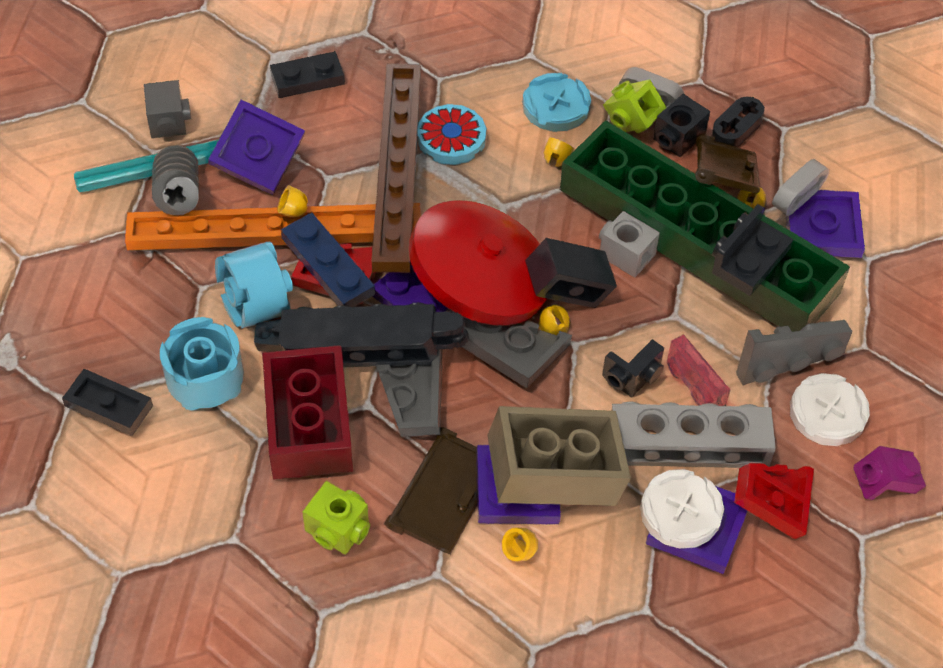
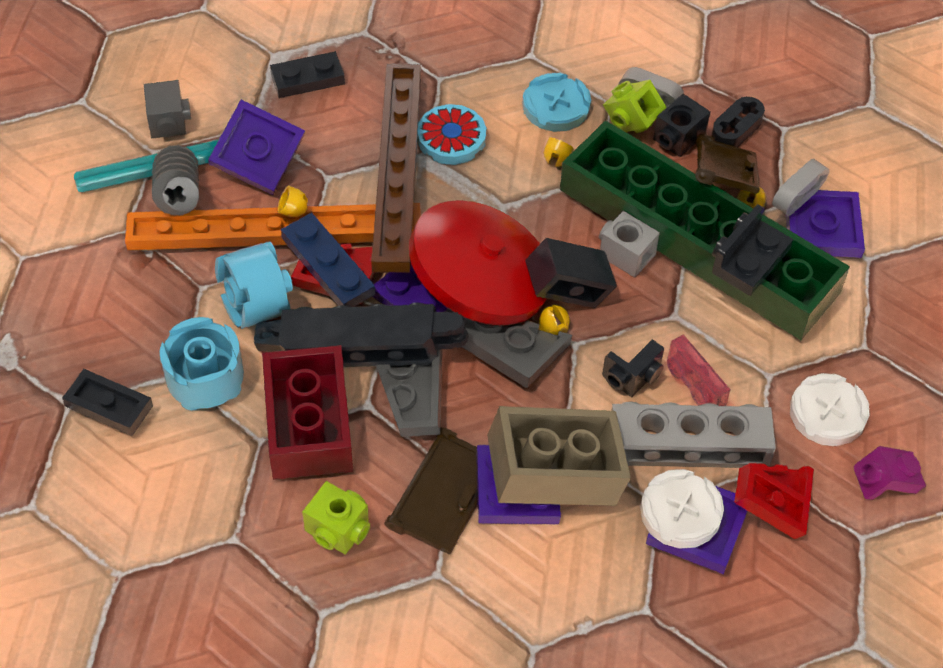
yellow hinge [502,528,538,561] -> none
dark grey wing [736,320,852,385] -> none

